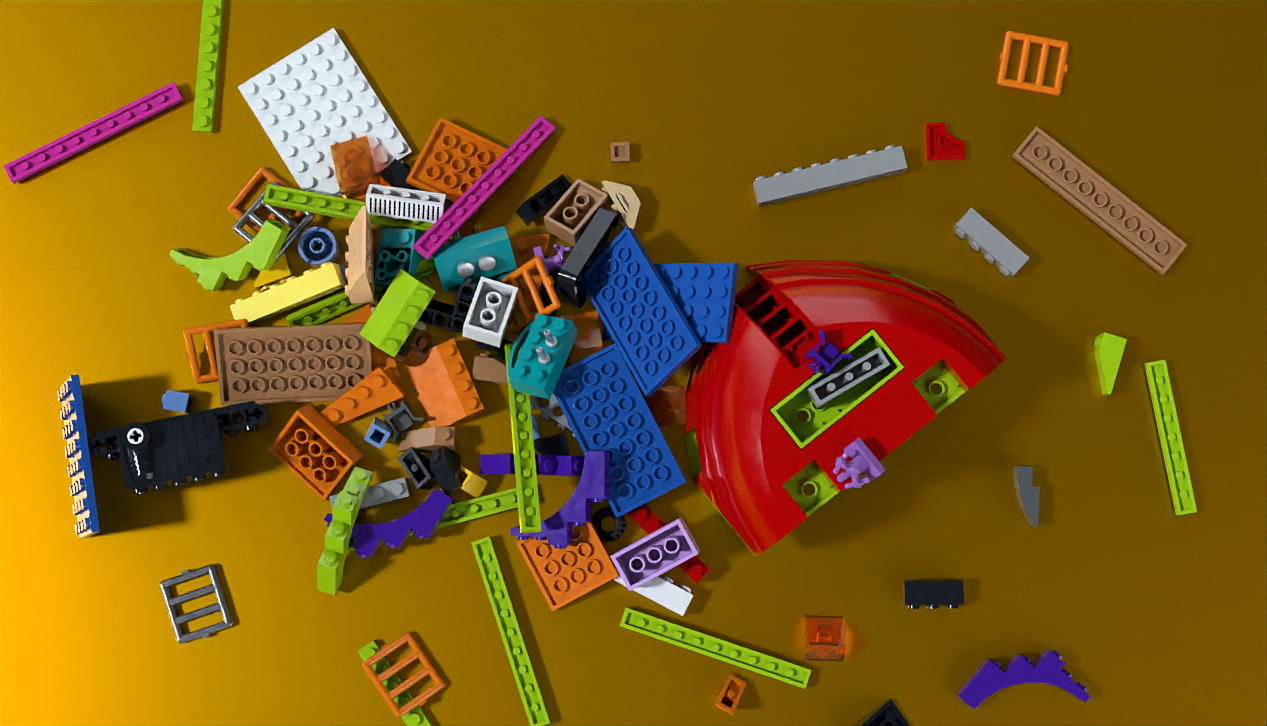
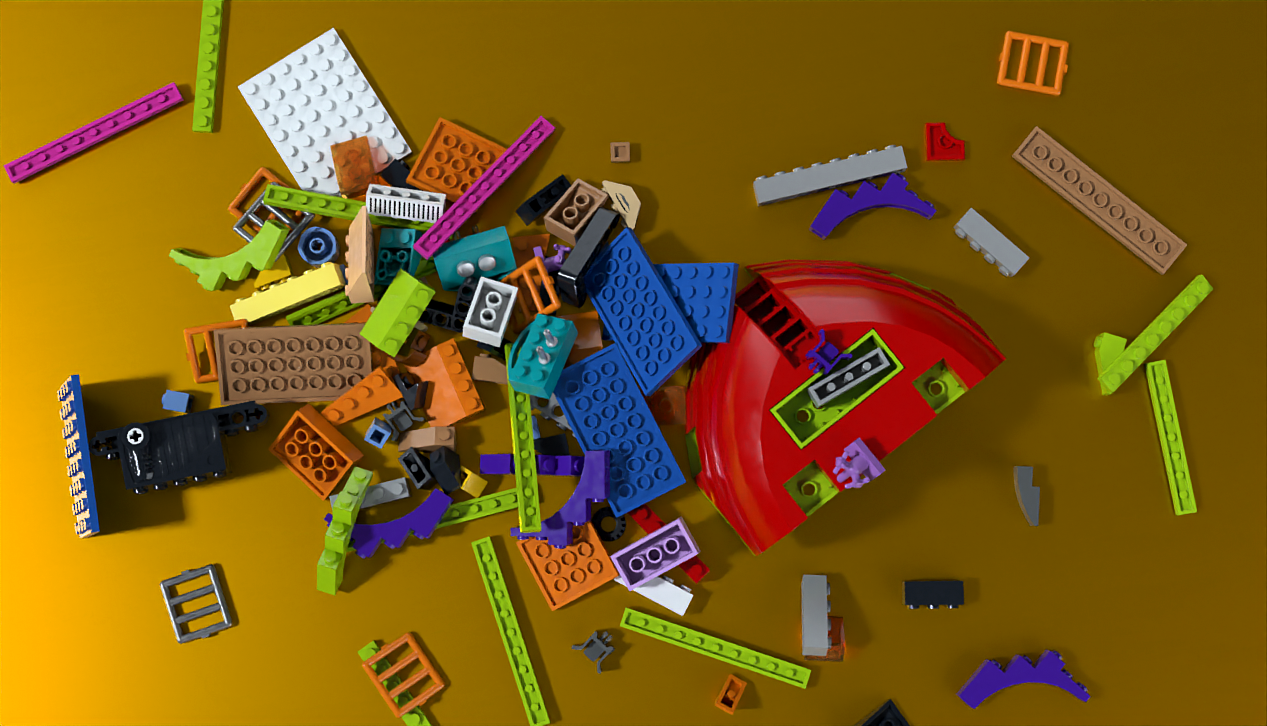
none -> black slope [393,372,428,411]
none -> dark grey piece [572,631,615,674]
none -> light grey brick [801,575,832,656]
none -> dark purple arch [809,173,936,240]
none -> lime plate [1097,275,1214,393]

